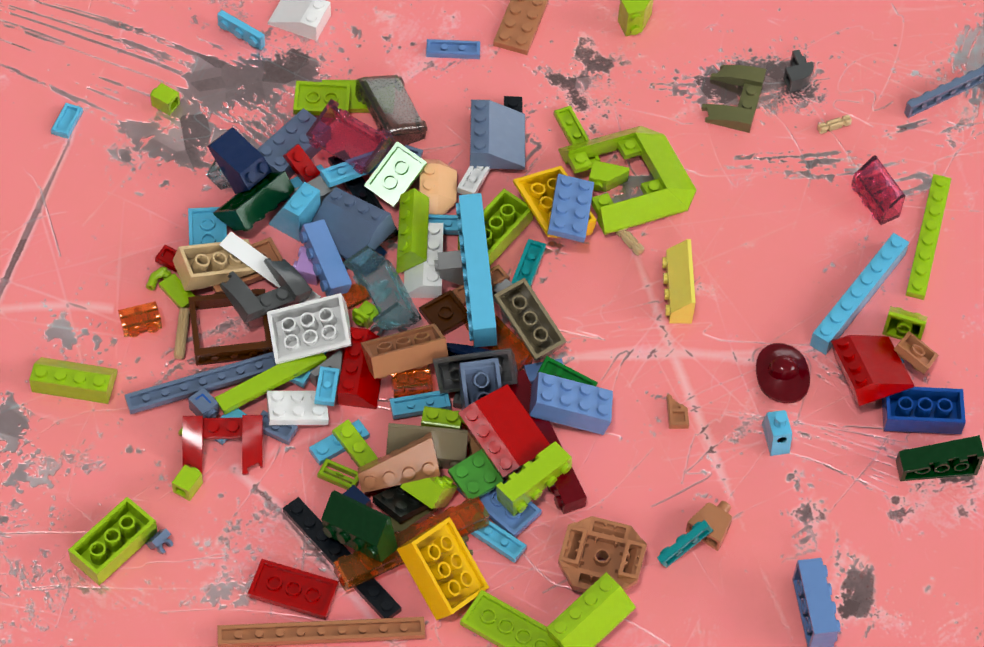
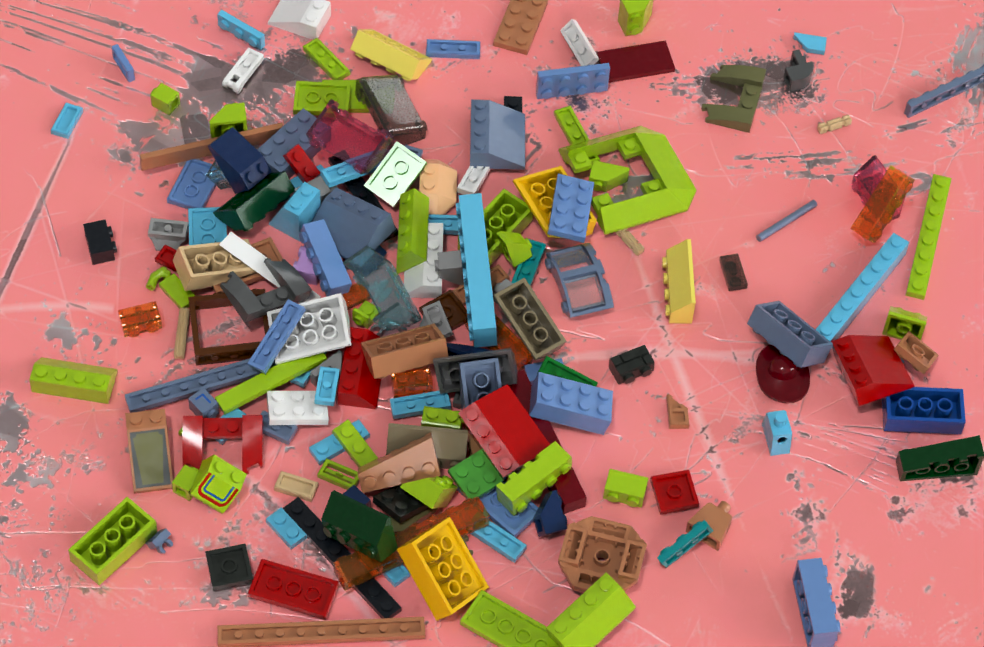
none -> black brick [83,219,117,265]
none -> medium blue tile [112,44,135,82]
none -> slope [125,409,173,494]
none -> nougat tile [140,123,283,171]
none -> light grey slope [148,218,189,251]
none -> medium blue tile [167,159,223,209]
none -> lime slope [189,455,247,514]
none -> pearl dark grey plate [205,544,253,591]
none -> lime slope [209,103,247,138]
none -> white plate [222,47,264,94]
none -> medium blue plate [248,299,306,374]
none -> medium azure plate [266,507,307,550]
none -> tan tile [274,471,319,502]
none -> lime tile [303,38,350,80]
none -> light yellow slope [350,29,432,81]
none -> medium azure tile [382,560,411,587]
none -> light grey slope [419,301,454,338]
none -> lime slope [497,231,533,267]
none -> dark blue slope [533,490,567,537]
none -> medium blue plate [536,63,610,99]
none -> window [545,243,614,318]
none -> white plate [560,19,599,66]
none -> dark red tile [597,40,675,83]
none -> lime brick [603,469,648,508]
none -> pearl dark grey brick [609,345,655,384]
none -> red plate [650,470,699,514]
none -> clear smoke plate [719,254,748,291]
none -> sand blue brick [747,301,833,368]
none -> sand blue bar [756,200,817,242]
none -> medium azure tile [793,32,827,55]
none -> clear orange brick [850,165,915,243]

